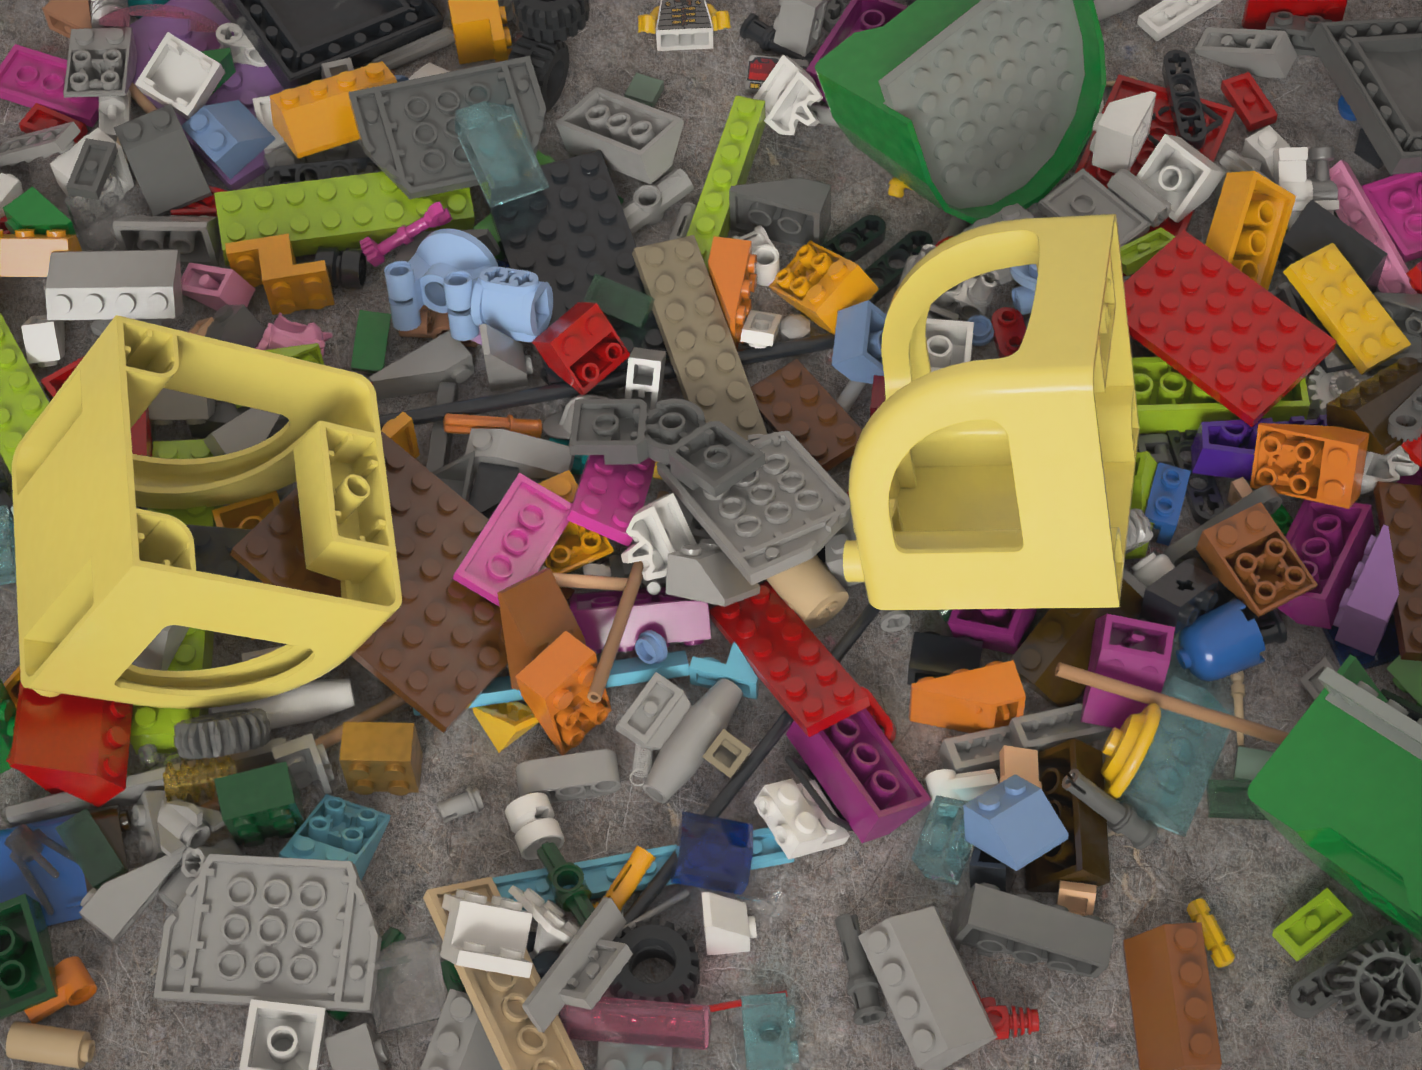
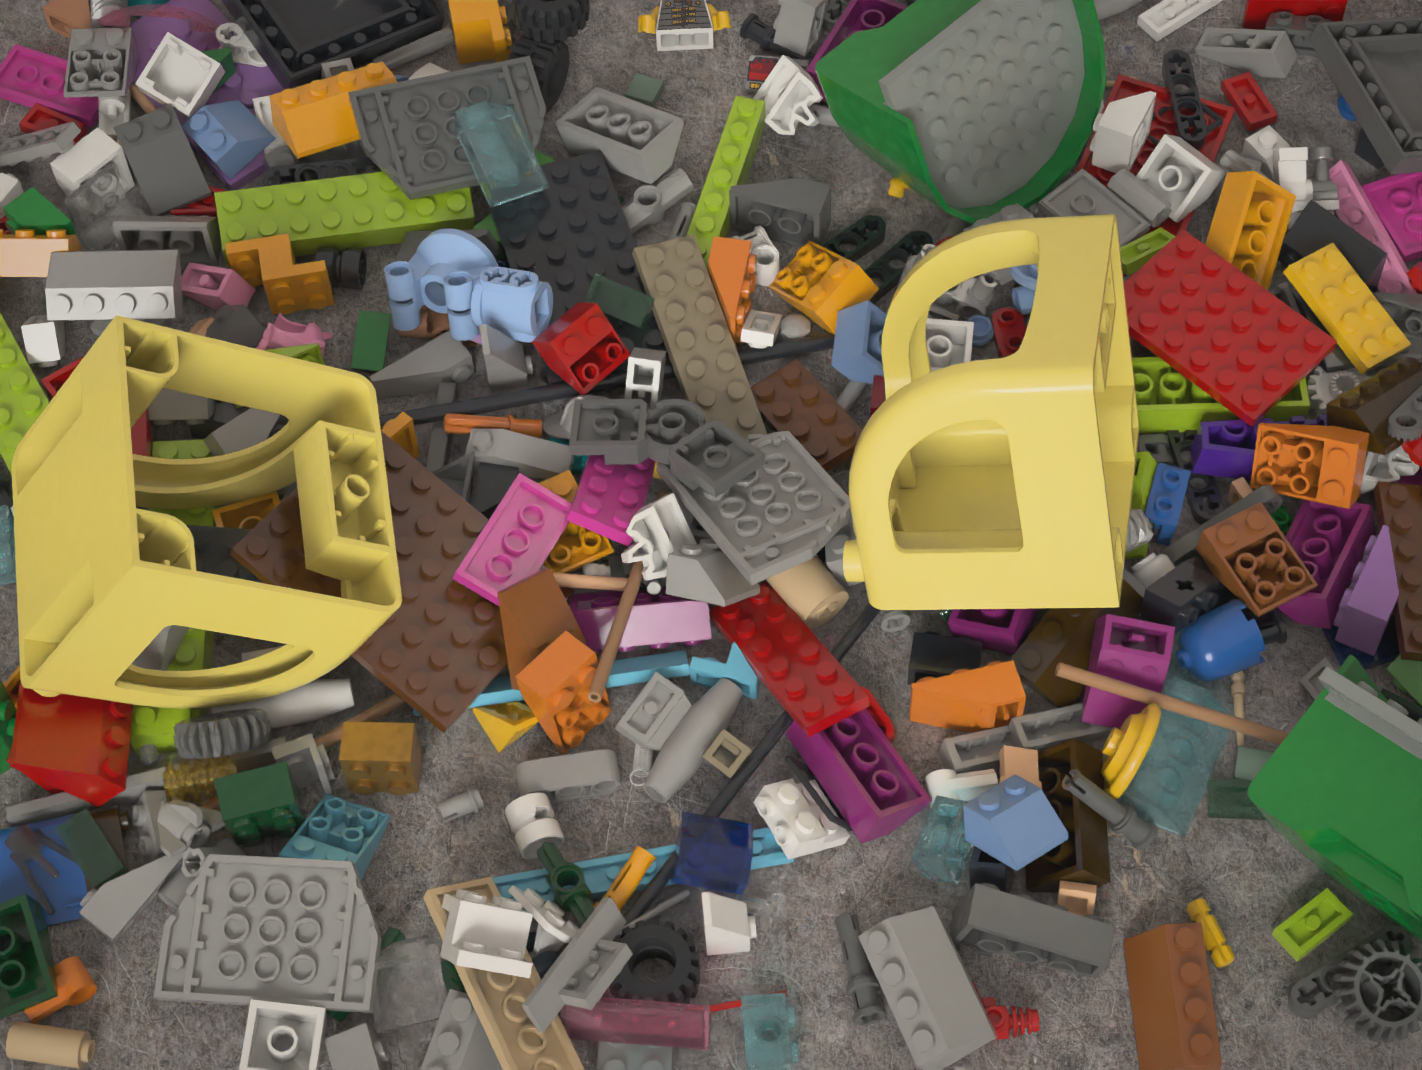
dark grey plate [66,138,118,200] -> none
dark pink piece [359,201,452,267] -> none
medium blue plate [635,630,668,664] -> none

